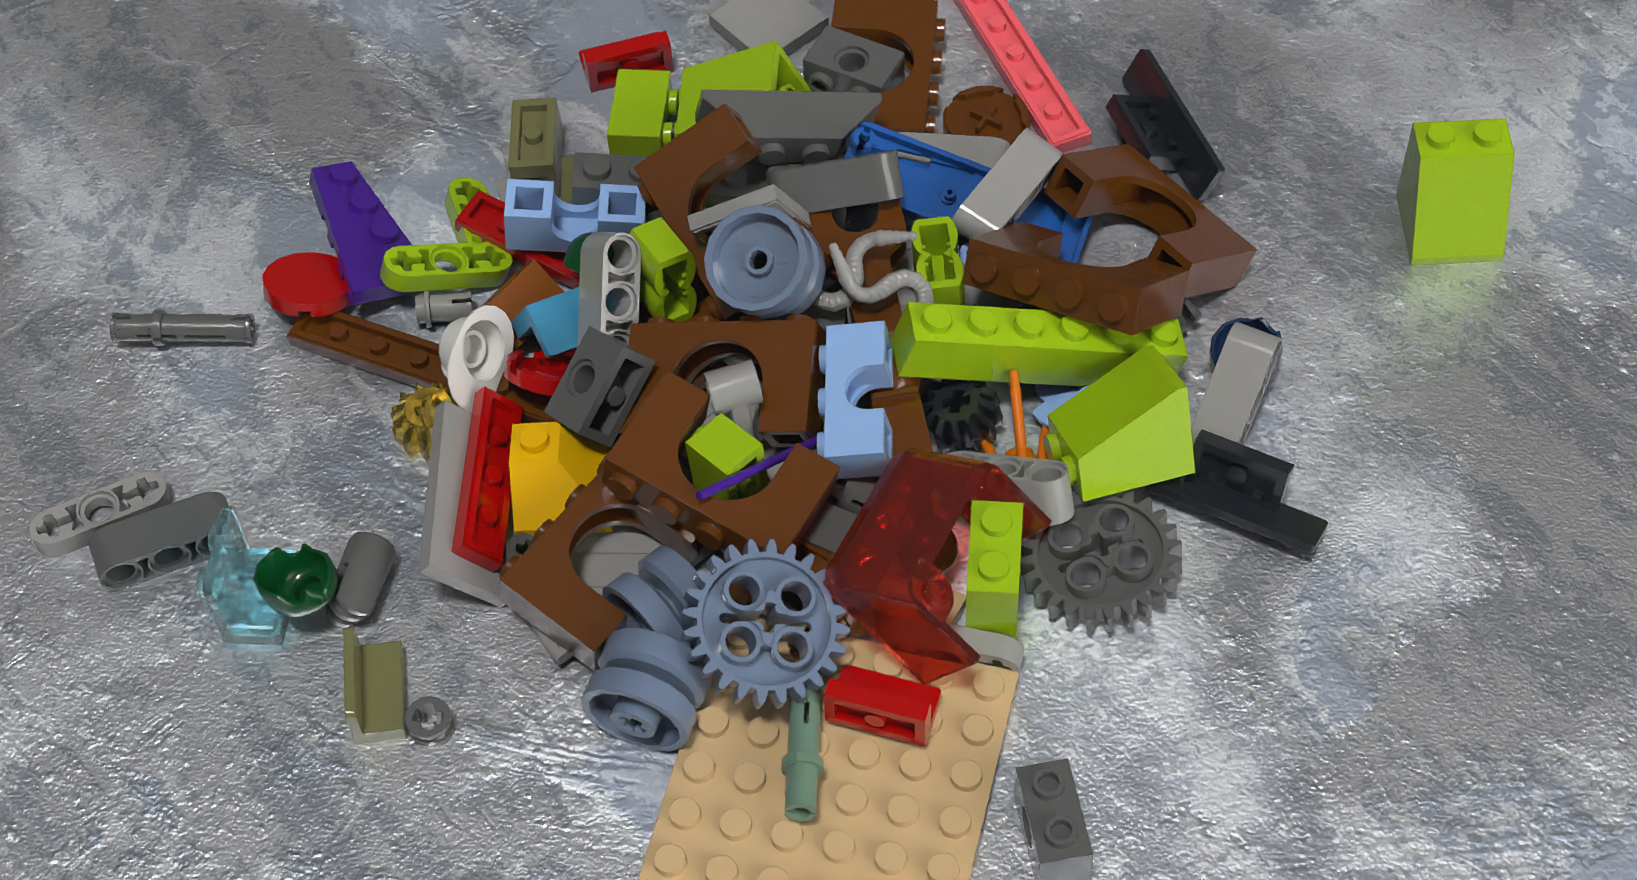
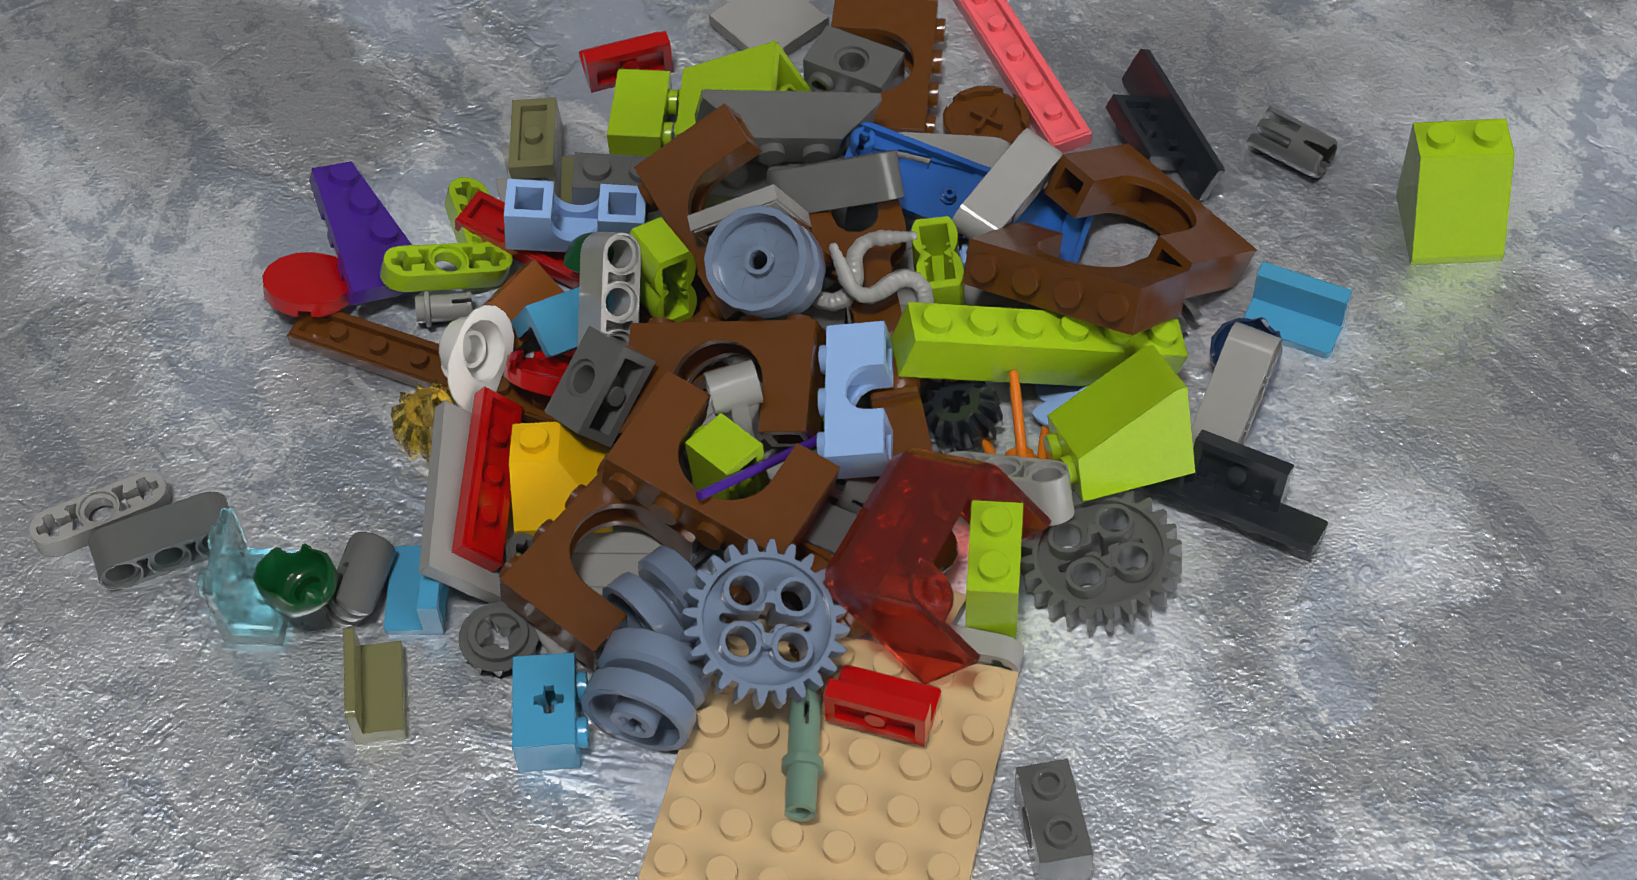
dark grey pin [110,310,255,346] -> none
dark grey bush [405,696,455,749] -> none
none -> dark azure panel [384,545,449,635]
none -> dark grey gear [459,601,539,677]
none -> dark azure brick [512,652,590,772]
none -> dark azure panel [1244,261,1353,359]
none -> dark grey arm [1246,106,1337,179]

